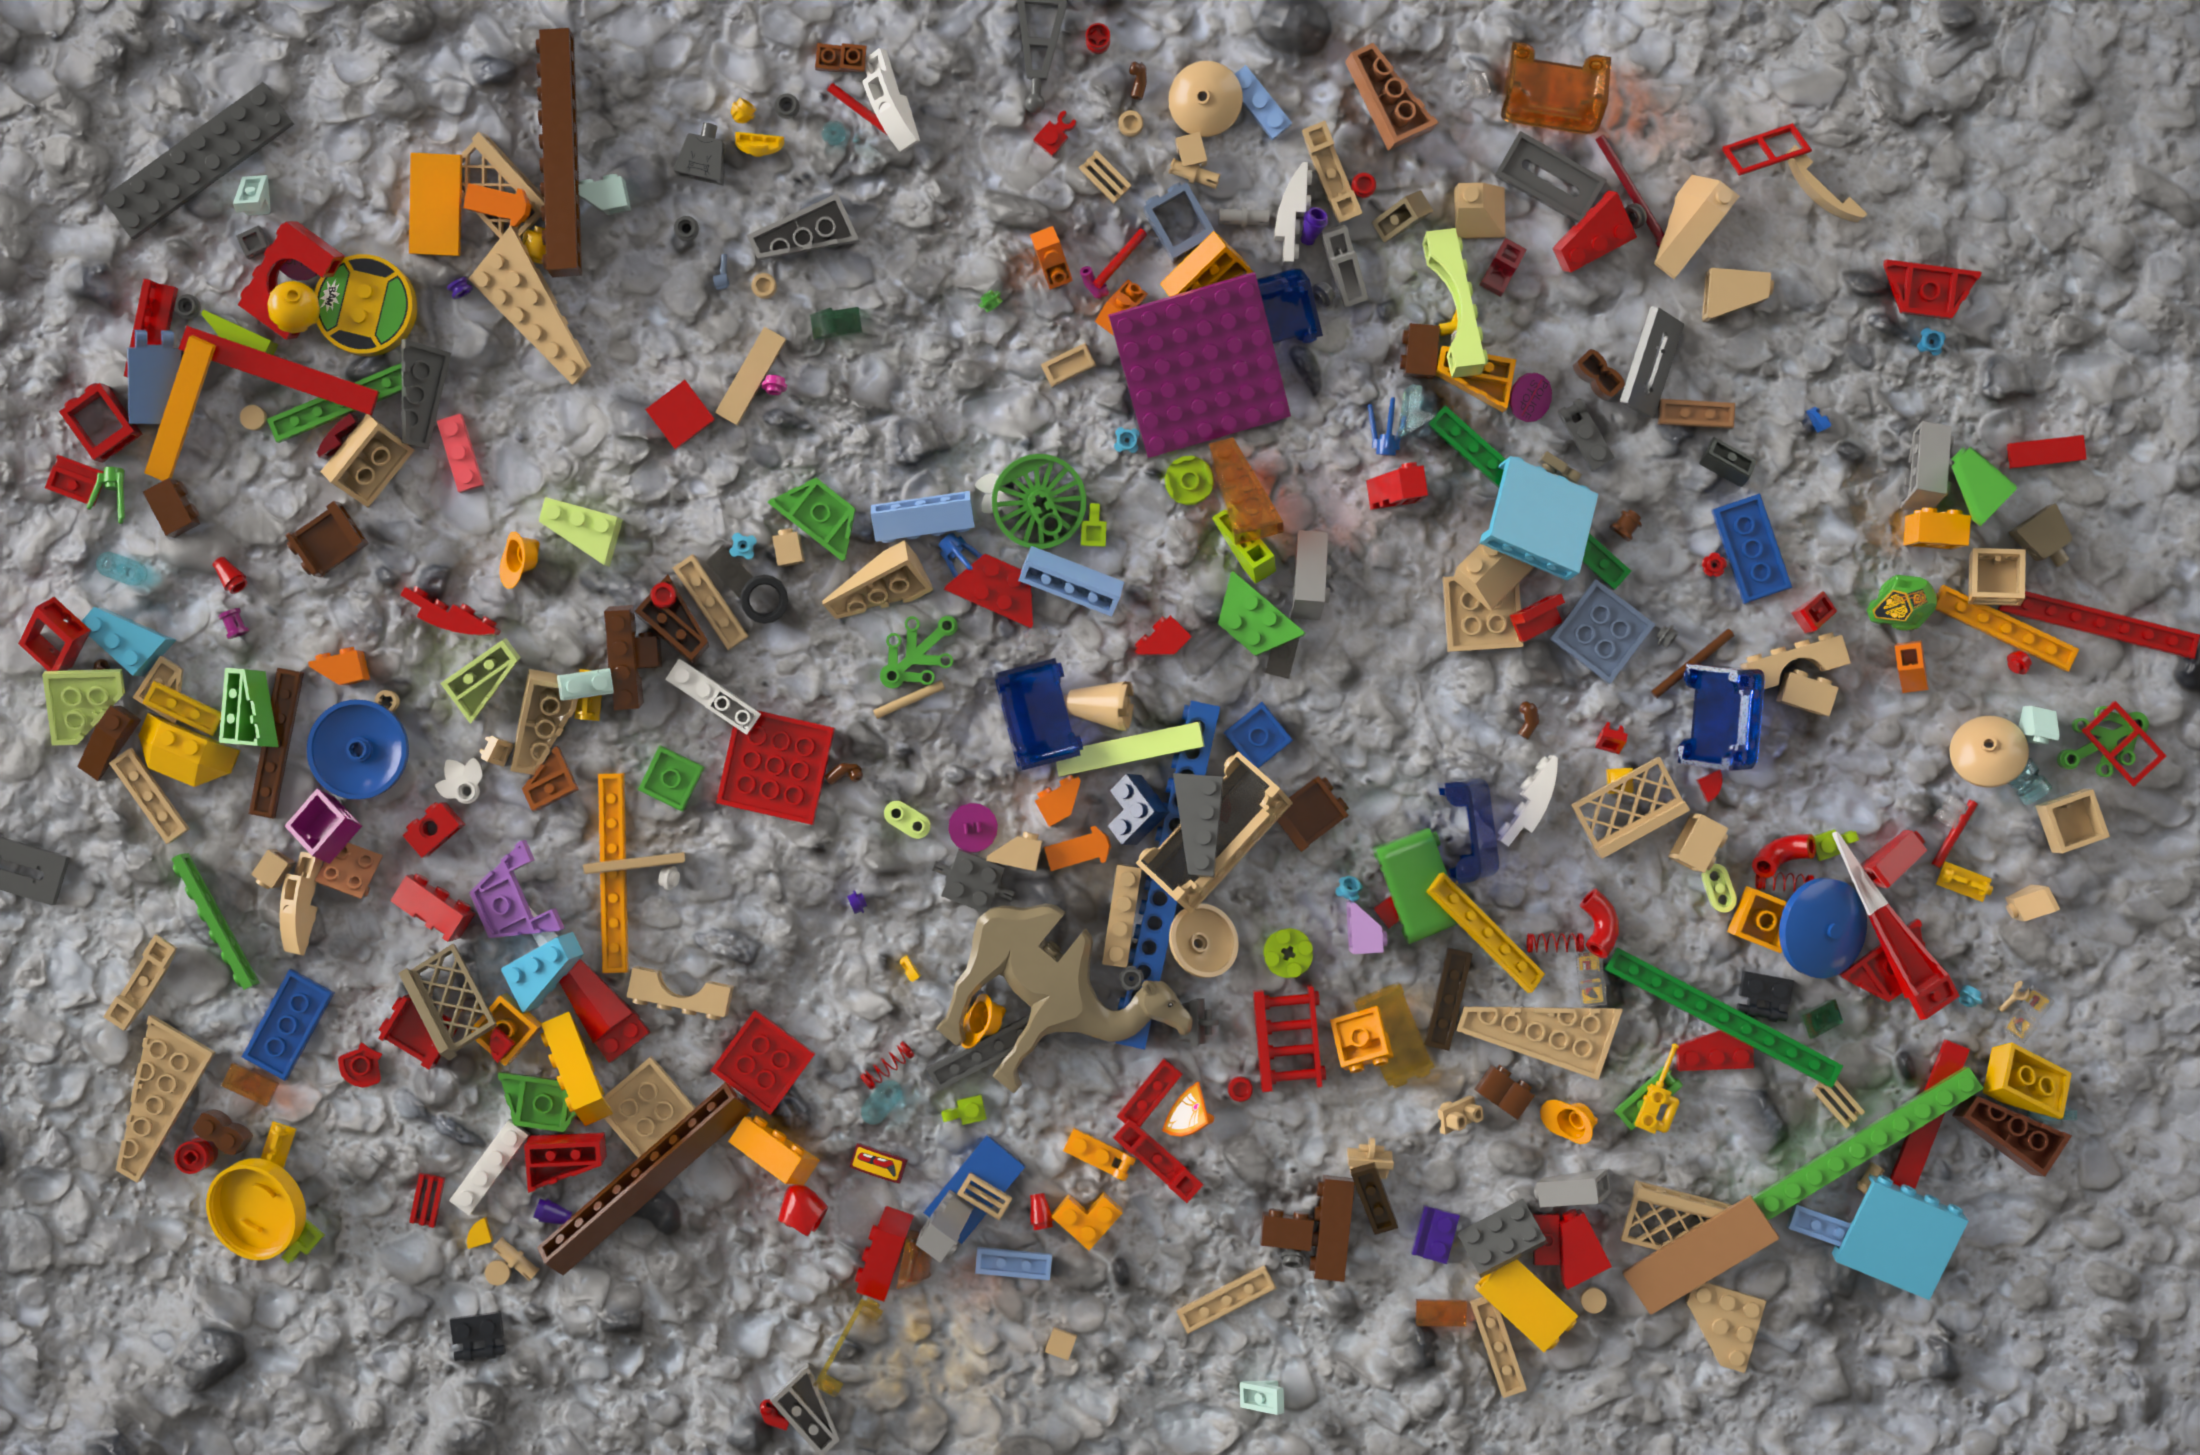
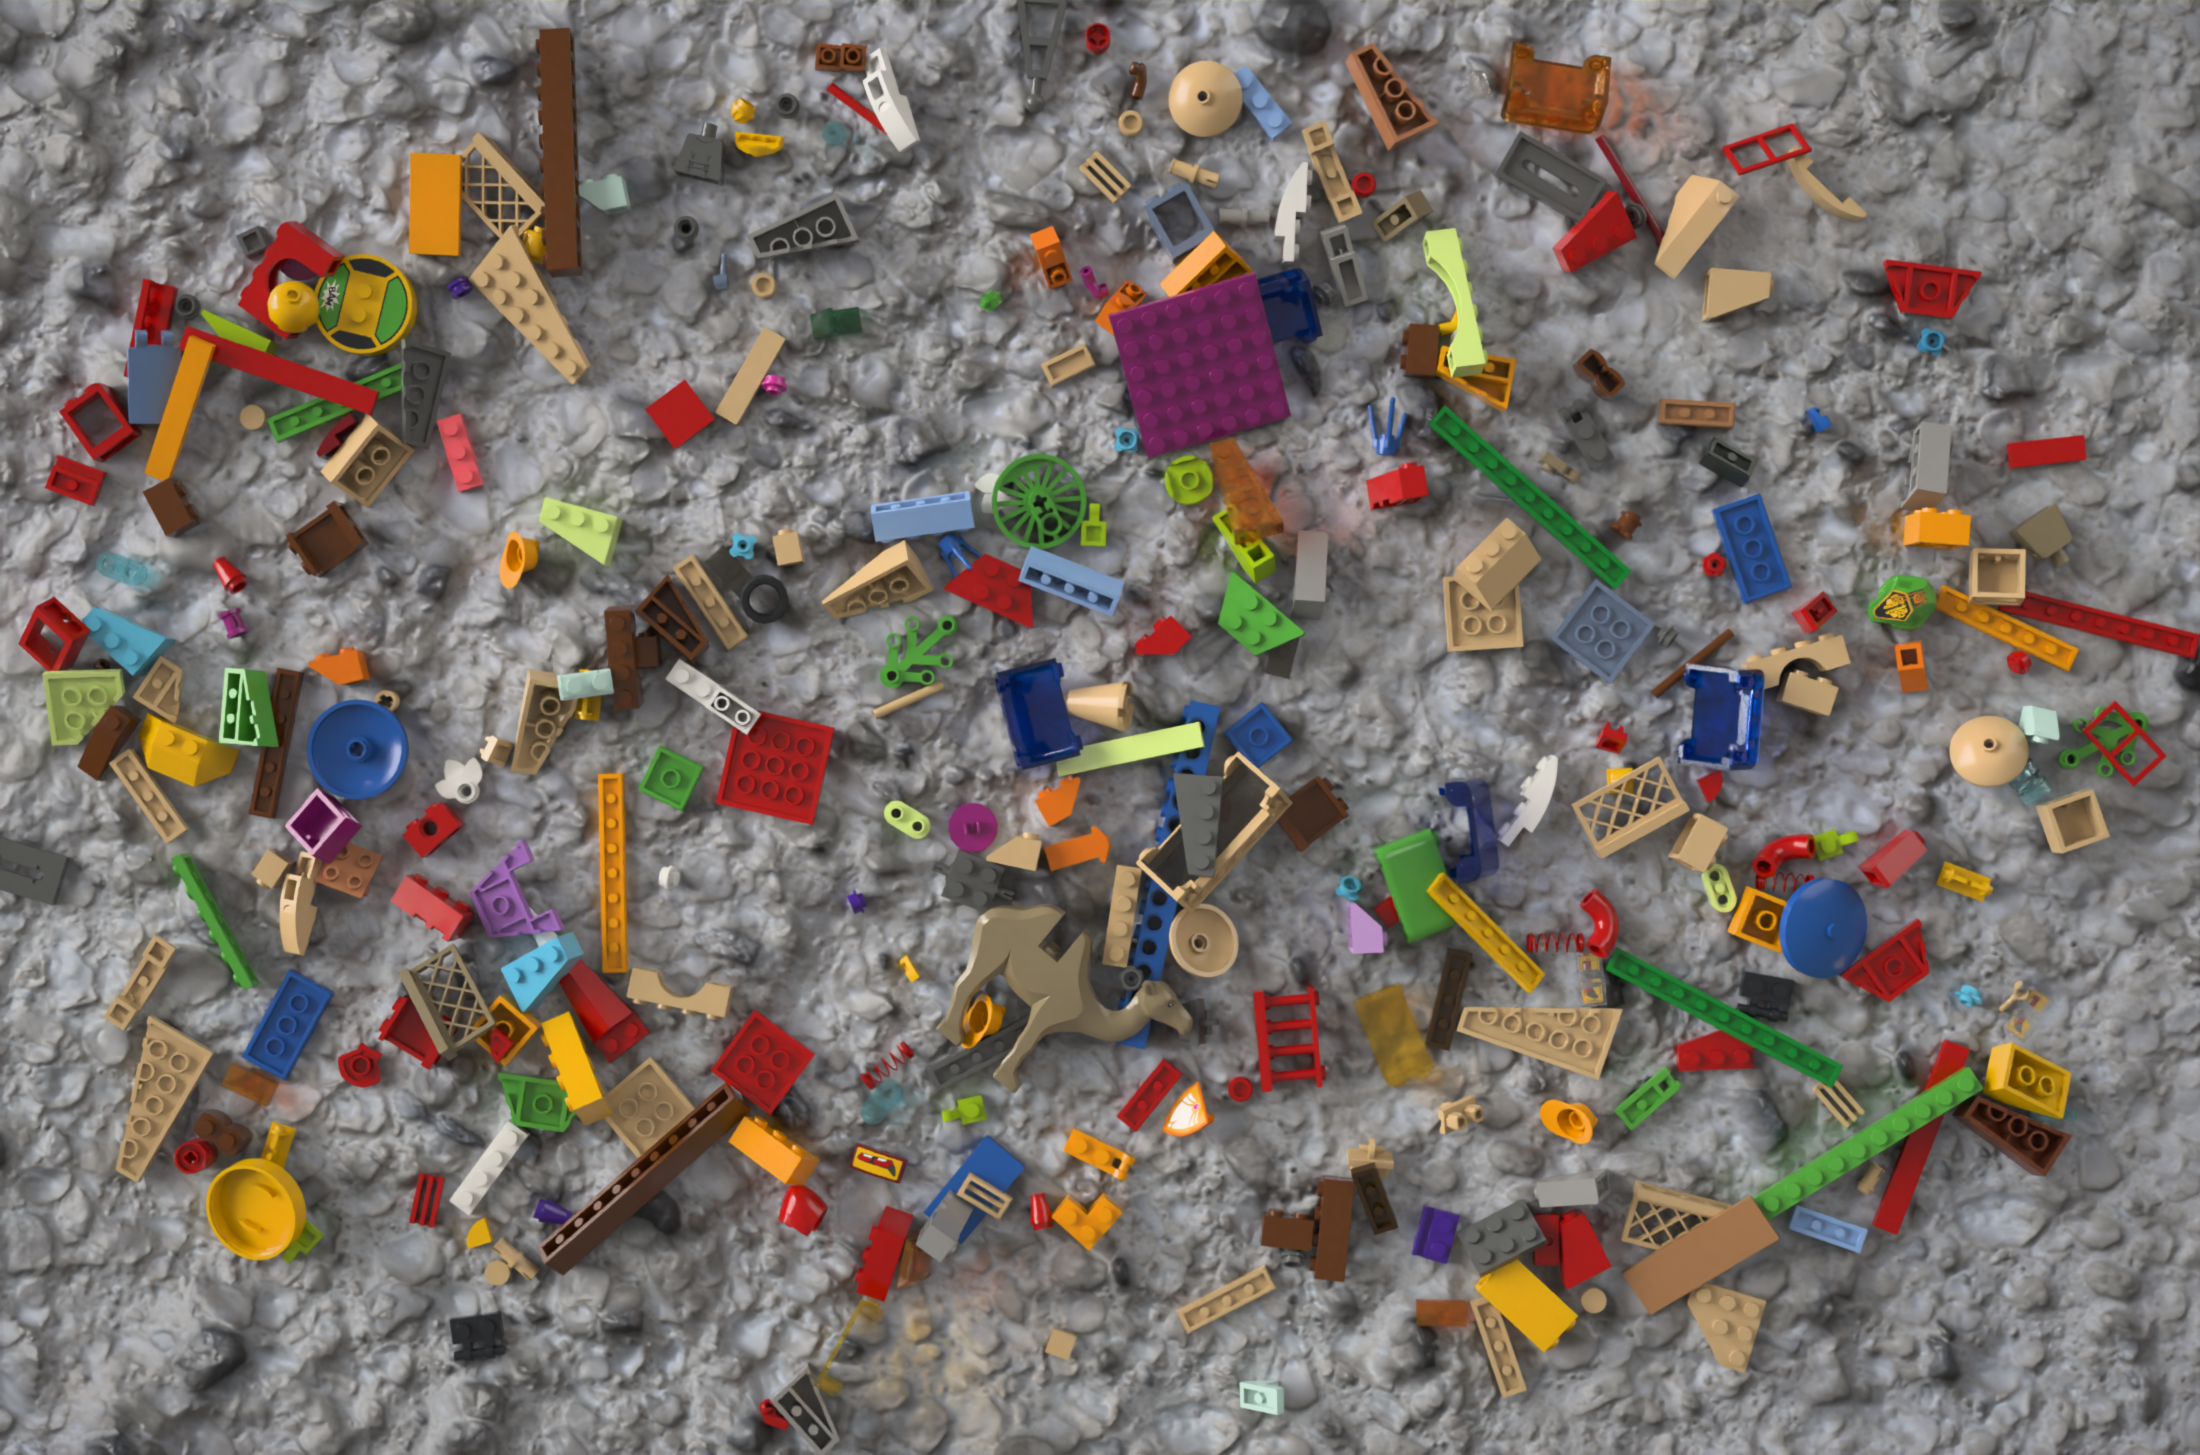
bright green plant [87,467,125,524] -> none
dark grey plate [102,82,294,240] -> none
yellow tile [142,680,221,736] -> none
light aqua slope [233,175,270,216] -> none
red slope [400,586,501,636] -> none
yellowish green wedge [440,638,521,724] -> none
orange piece [463,183,532,227] -> none
dark orange wing [522,746,579,812] -> none
red wedge [524,1132,607,1193] -> none
tan tile [583,852,685,874] -> none
red tile [650,582,676,609] -> none
bright green wing [767,478,856,562] -> none
reddish brown arm [825,763,863,785] -> none
light blue plate [975,1247,1052,1280] -> none
red plate [1033,110,1076,157] -> none
red bar [1093,228,1147,289] -> none
brick [1108,774,1169,845] -> none
red slope [1113,1119,1204,1203] -> none
tan panel [1175,132,1207,167] -> none
lime plate [1263,928,1313,978] -> none
dark purple cone [1300,207,1328,245] -> none
light orange plate [1330,1006,1394,1073] -> none
clear light blue slope [1397,384,1436,439] -> none
tan slope [1454,183,1505,239] -> none
reddish brown brick [1474,1064,1535,1120] -> none
dark red slope [1479,238,1527,297] -> none
medium azure panel [1480,456,1598,581] -> none
magenta piece [1509,372,1552,422] -> none
red panel [1509,593,1565,642] -> none
reddish brown arm [1518,701,1540,740] -> none
dark grey piece [1620,306,1685,418] -> none
yellow piece [1635,1043,1680,1134] -> none
clear green slope [1797,999,1844,1039] -> none
red plate [1832,832,1960,1020] -> none
medium azure panel [1832,1174,1969,1300] -> none
red bar [1931,799,1978,868] -> none
clear wheel [1933,795,1969,829] -> none
bright green windscreen [1951,447,2017,526] -> none
tan slope [2005,884,2060,922] -> none

